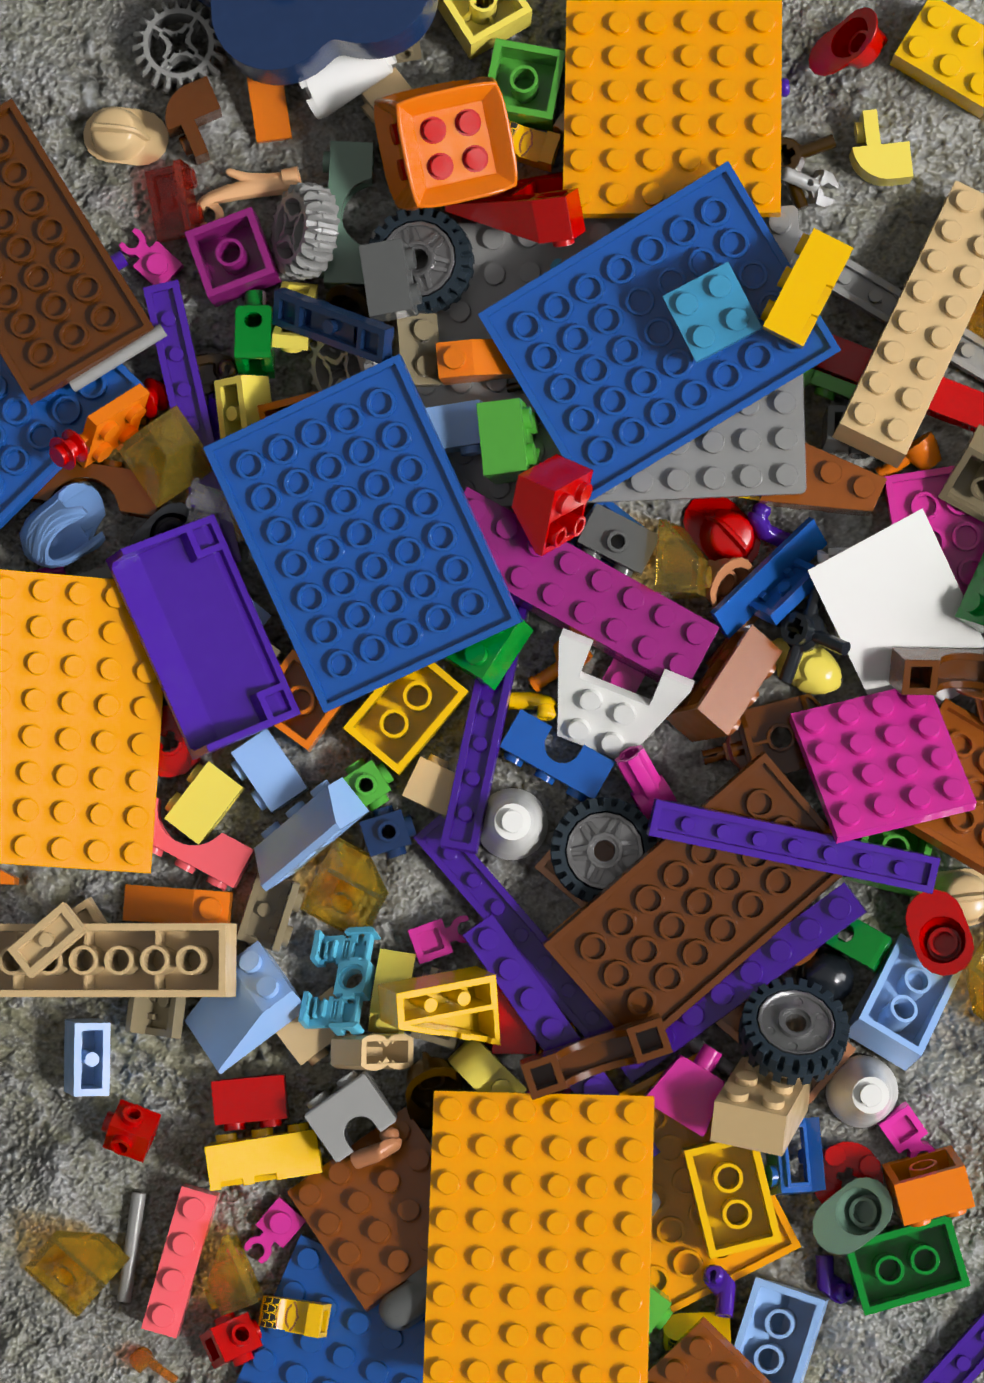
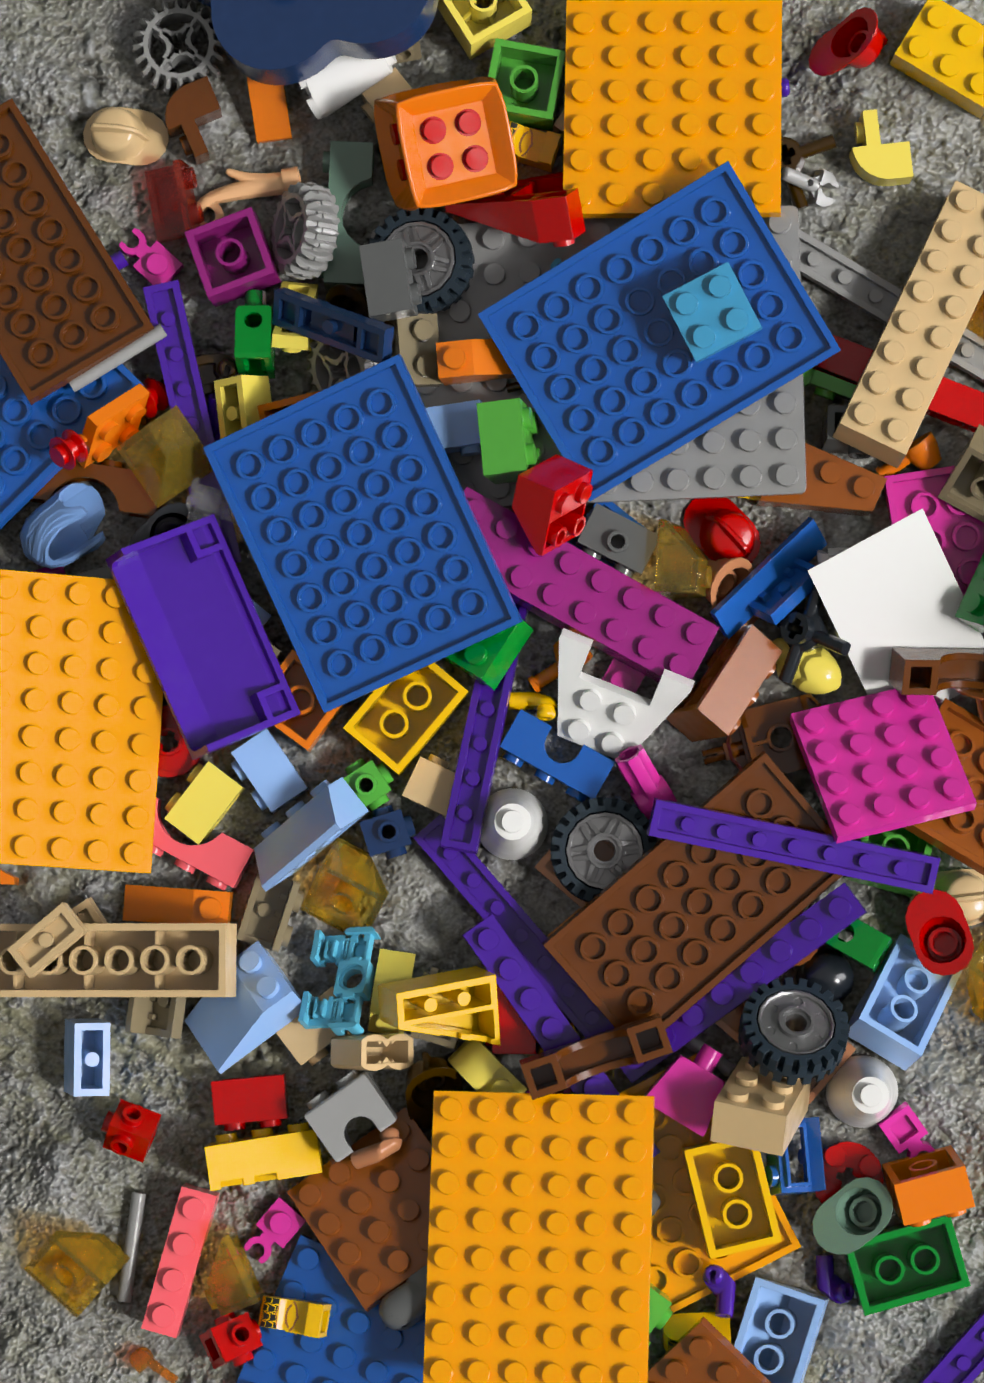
dark pink plate [407,916,469,964] -> none
dark purple arm [747,503,791,547] -> none
yellow wedge [760,228,854,349] -> none

